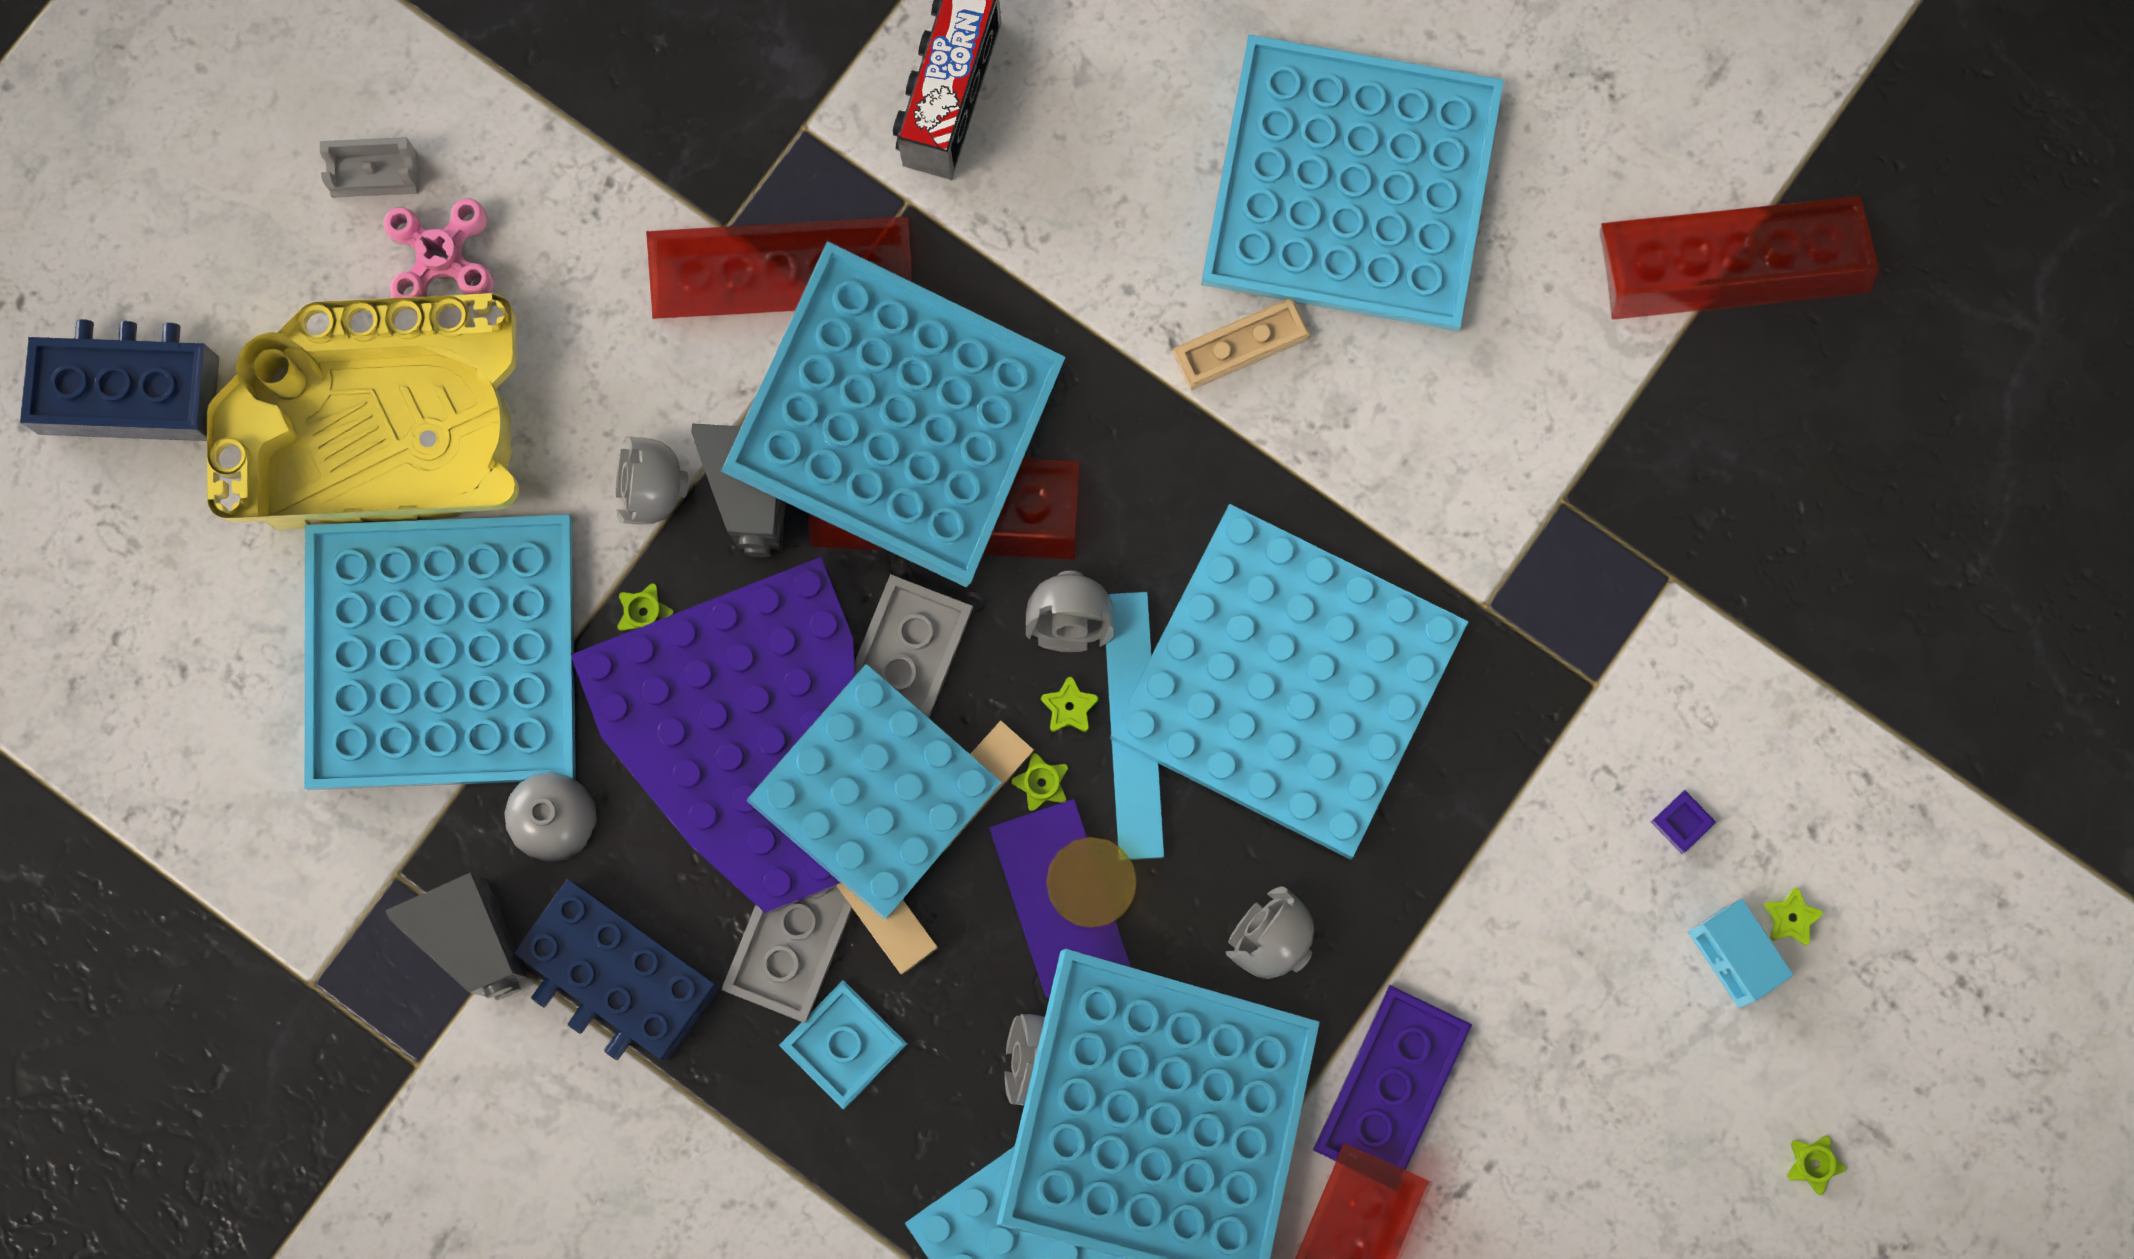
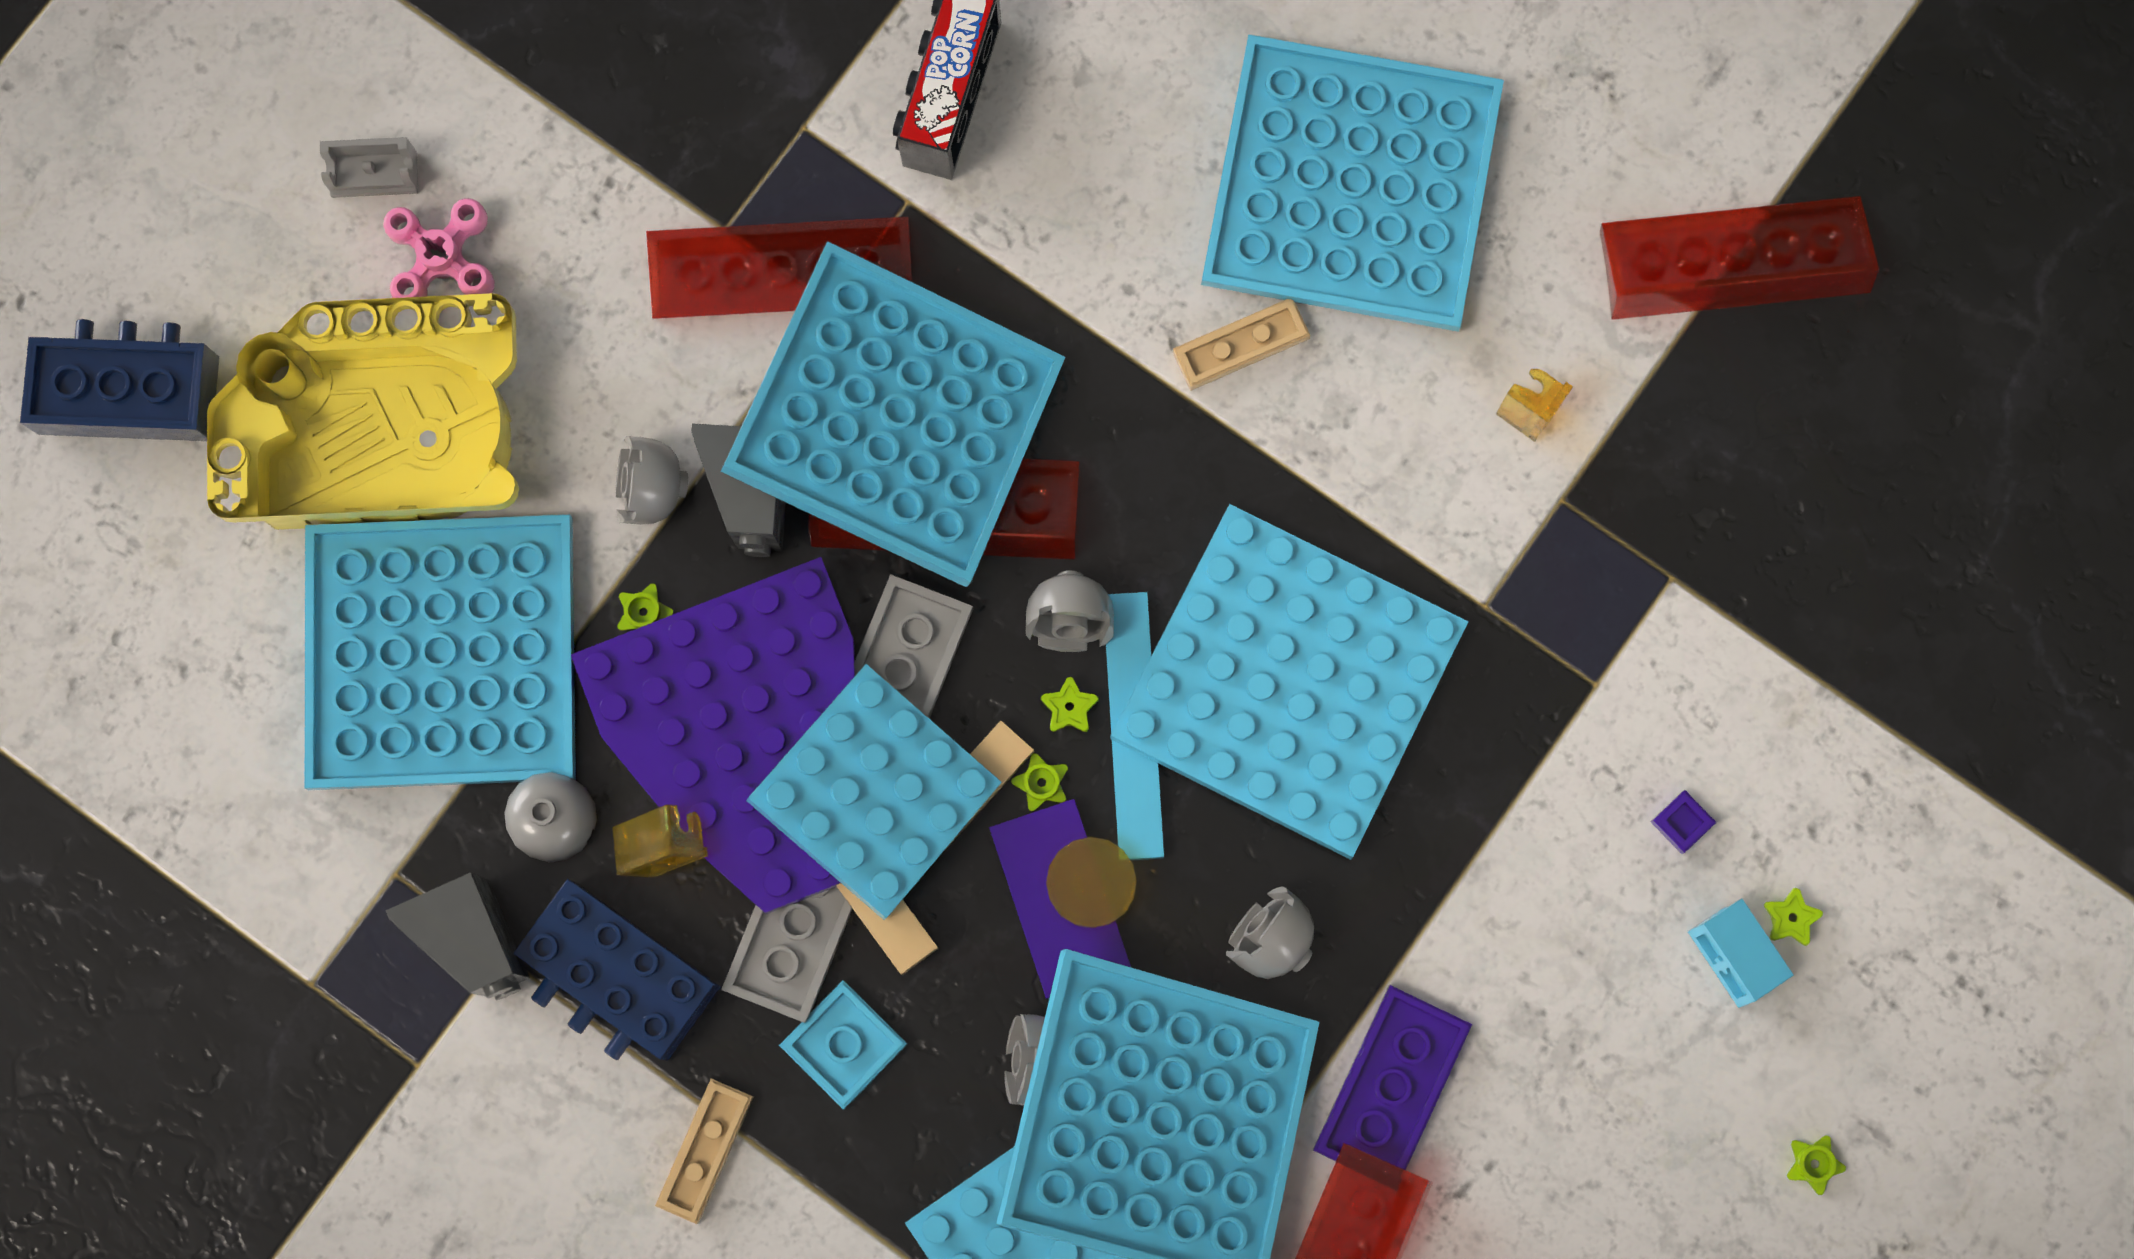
none -> clear yellow hinge [613,805,708,877]
none -> tan tile [655,1078,754,1224]
none -> clear yellow hinge [1496,369,1573,442]

